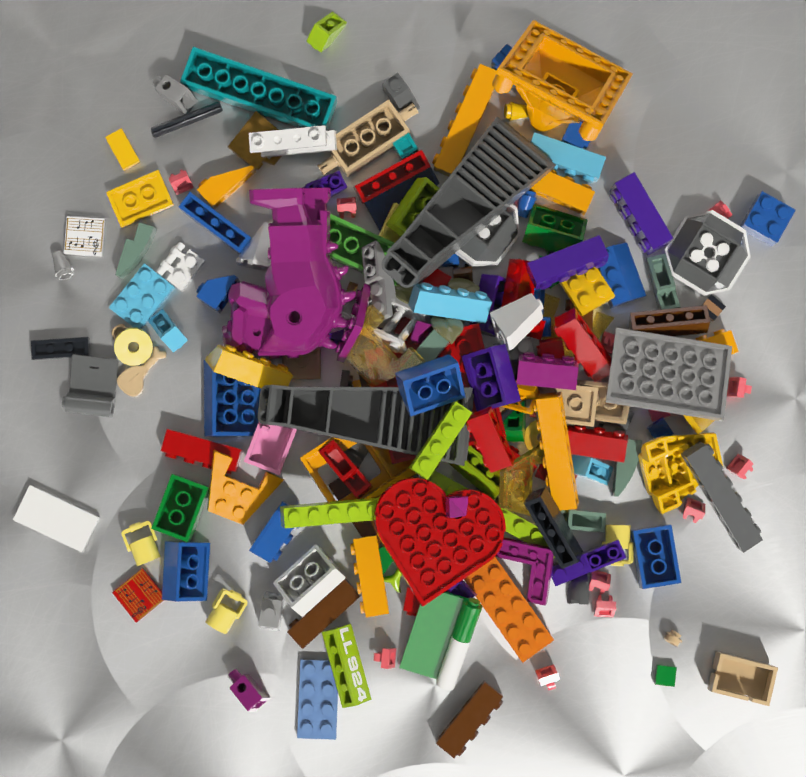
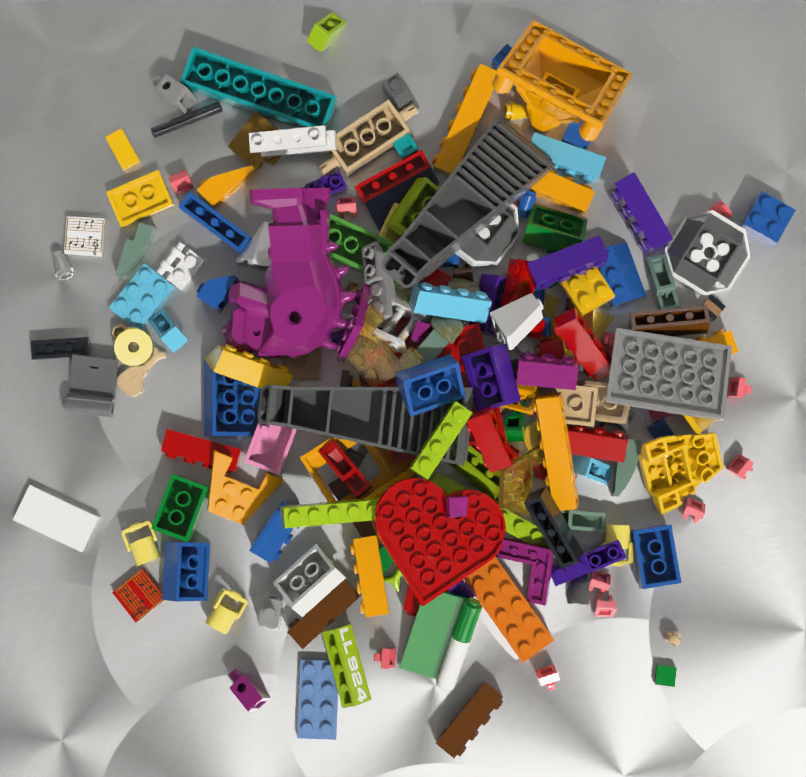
dark grey brick [681,441,763,553] -> none
tan piece [707,651,778,706] -> none

